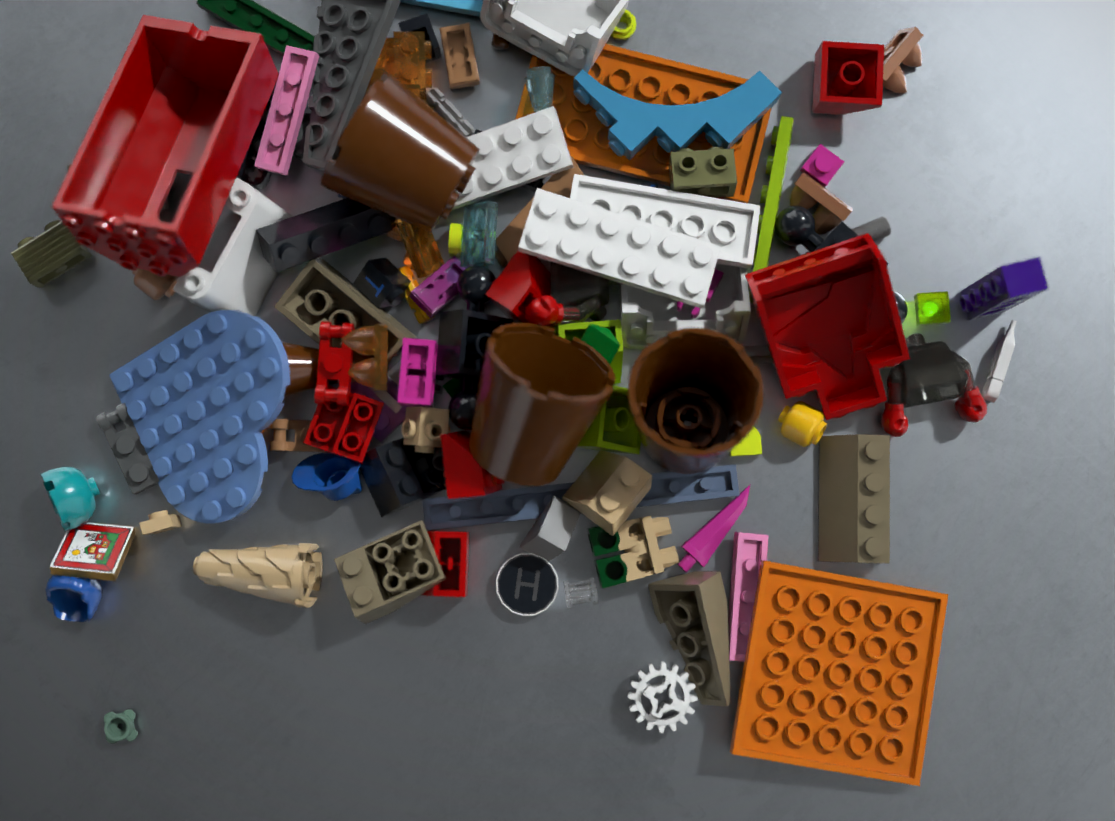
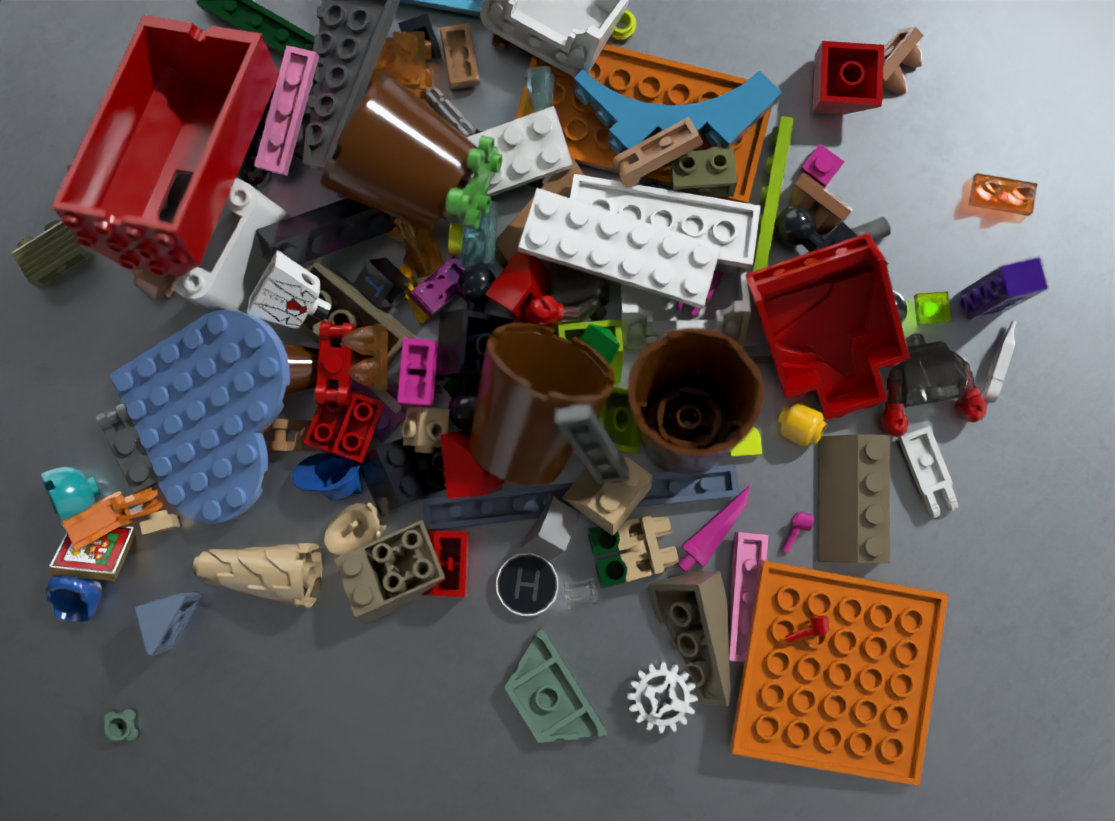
none -> orange arm [62,487,163,551]
none -> sand blue slope [135,592,202,655]
none -> white torso [247,251,331,329]
none -> tan hat [324,503,387,555]
none -> bright green plant [446,135,503,230]
none -> sand green wing [504,627,608,743]
none -> dark grey plate [556,405,629,484]
none -> medium nougat plate [613,117,703,187]
none -> dark pink hand [781,512,814,553]
none -> red hand [785,615,830,643]
none -> white hinge [898,426,959,518]
none -> clear orange tile [969,173,1037,216]

